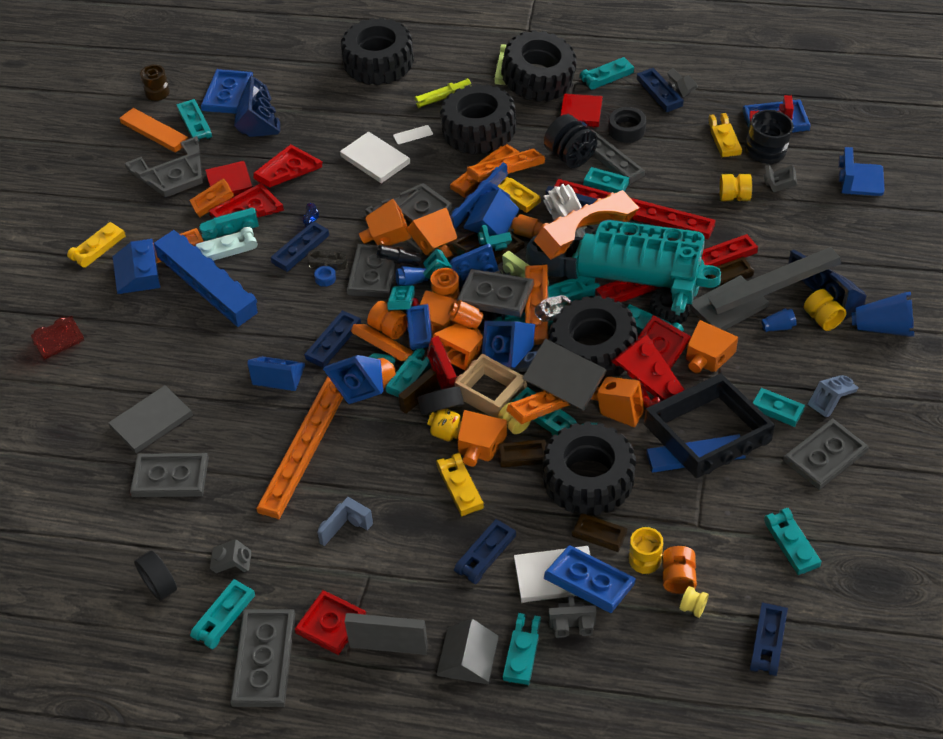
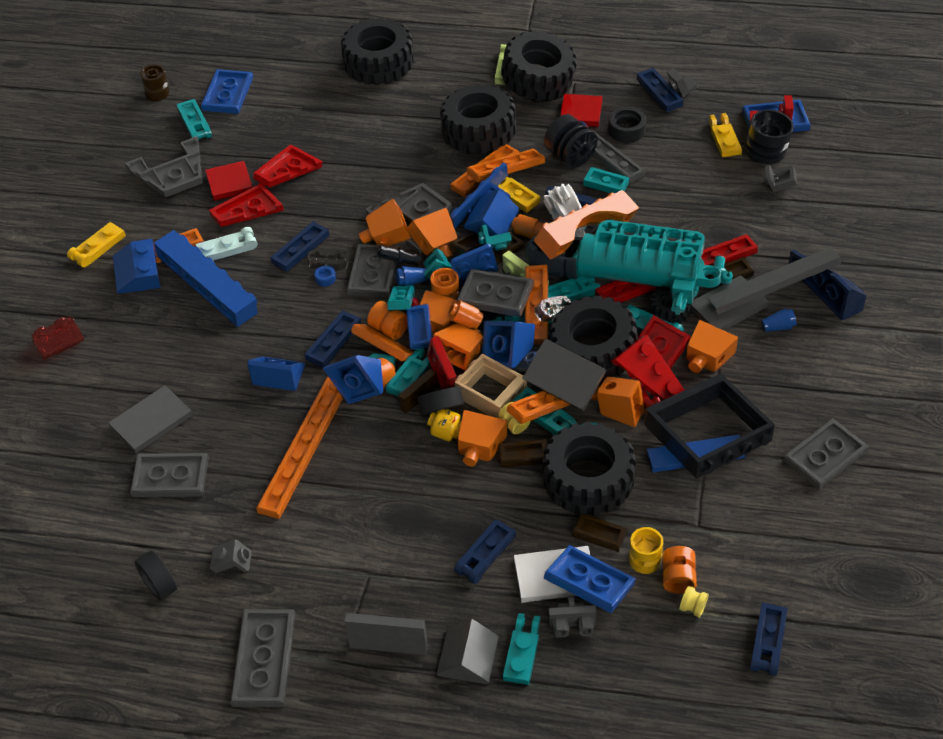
orange tile [120,108,188,153] -> none
orange plate [190,178,234,217] -> none
teal plate [190,579,255,649] -> none
teal hinge [199,208,259,241] -> none
dark blue wedge [234,75,280,137] -> none
red tile [295,590,366,655] -> none
clear blue arm [303,203,319,228] -> none
sand blue bracket [318,497,373,546] -> none
white tile [340,132,410,184] -> none
white sticker [393,125,433,144] -> none
neon yellow pin [415,79,471,108] -> none
yellow plate [436,453,484,517] -> none
red plate [554,179,716,240] -> none
teal plate [579,57,634,89] -> none
yellow wheel [720,174,752,201] -> none
teal plate [753,388,805,427] -> none
teal plate [764,508,822,575] -> none
yellow wheel [804,289,847,331] -> none
sand blue bracket [807,375,859,417] -> none
blue bracket [838,147,885,196] -> none
blue cone [852,292,914,337] -> none
none -> teal arm [713,256,733,284]

